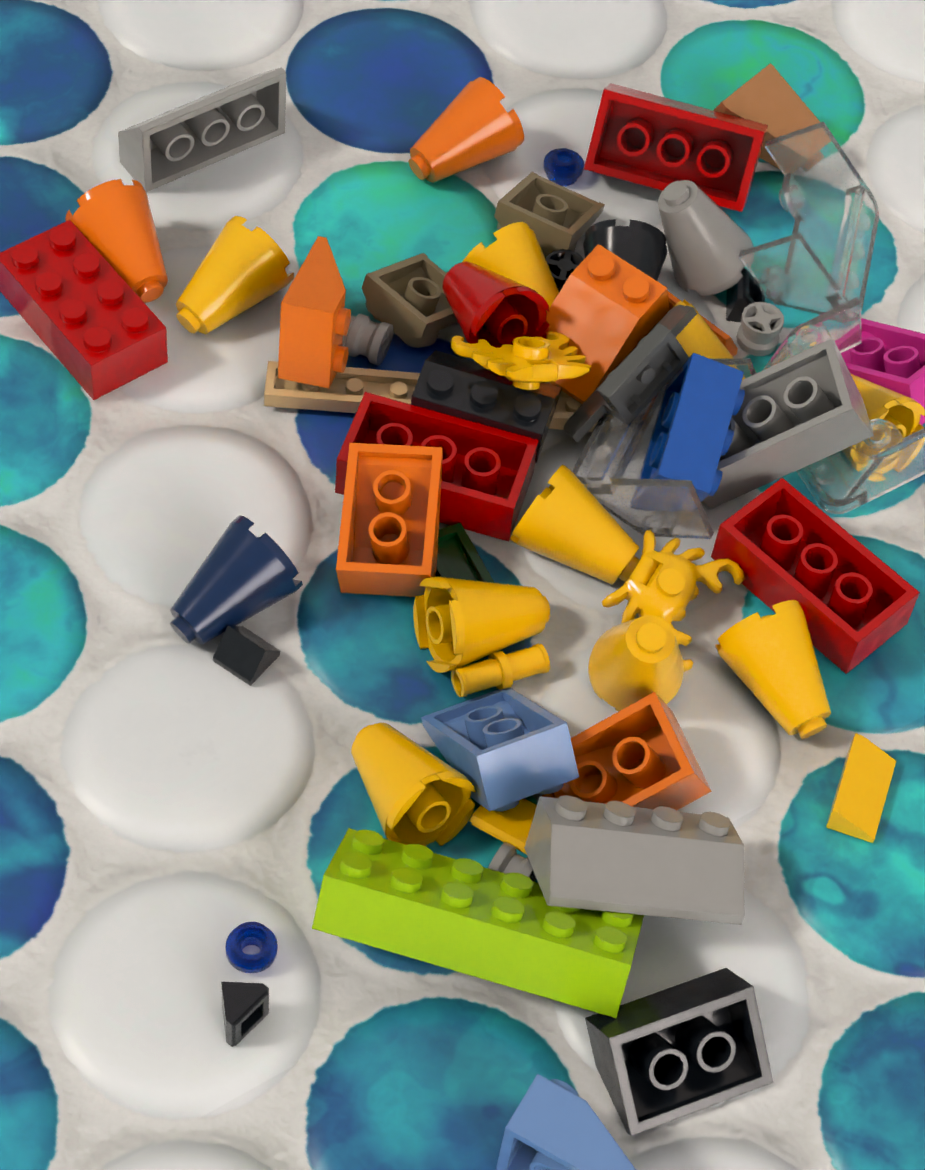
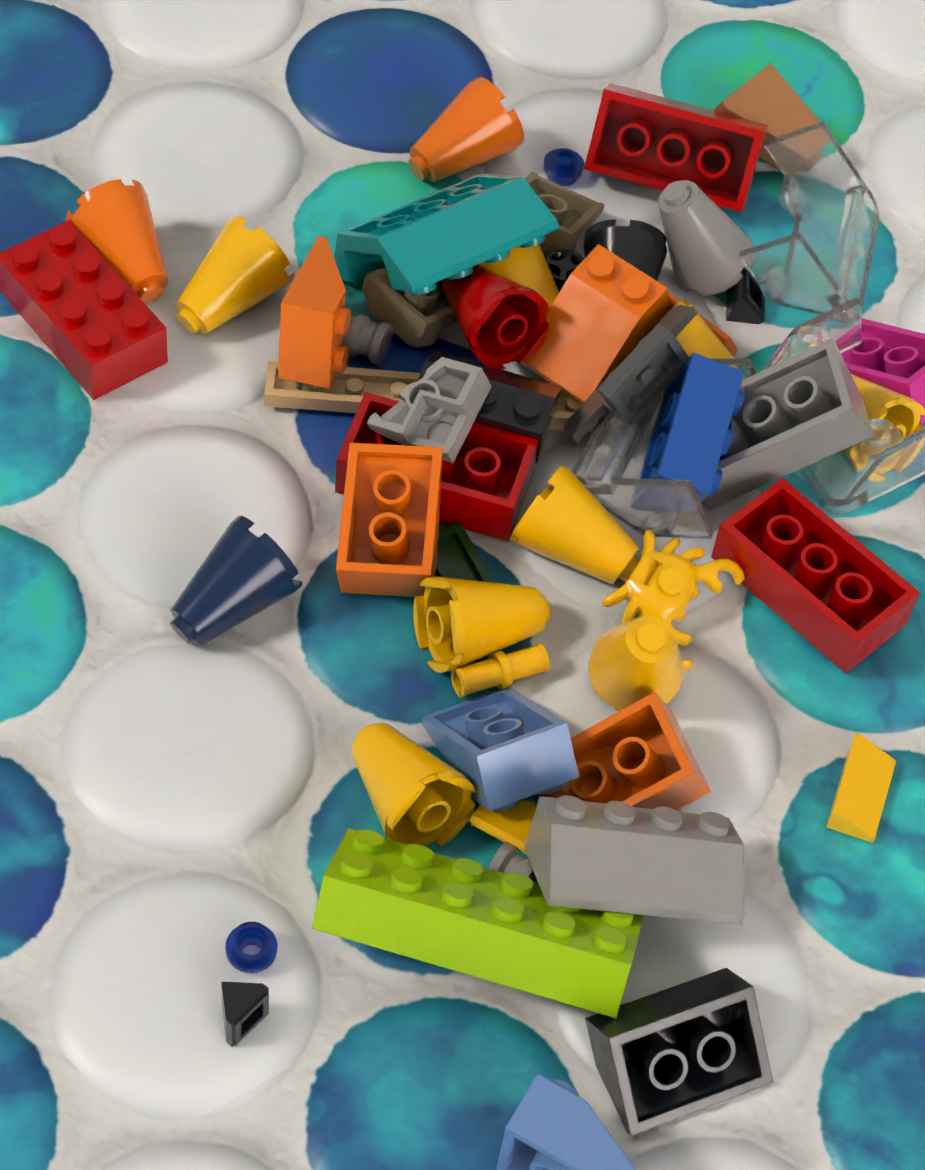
light grey slope [118,67,286,192] -> none
black slope [213,626,280,686] -> none
yellow animal [451,331,591,390] -> none
yellow cone [715,600,831,739] -> none
light grey wheel [736,302,784,356] -> none
none -> teal slope [334,173,559,296]
none -> light grey slope [367,357,492,463]

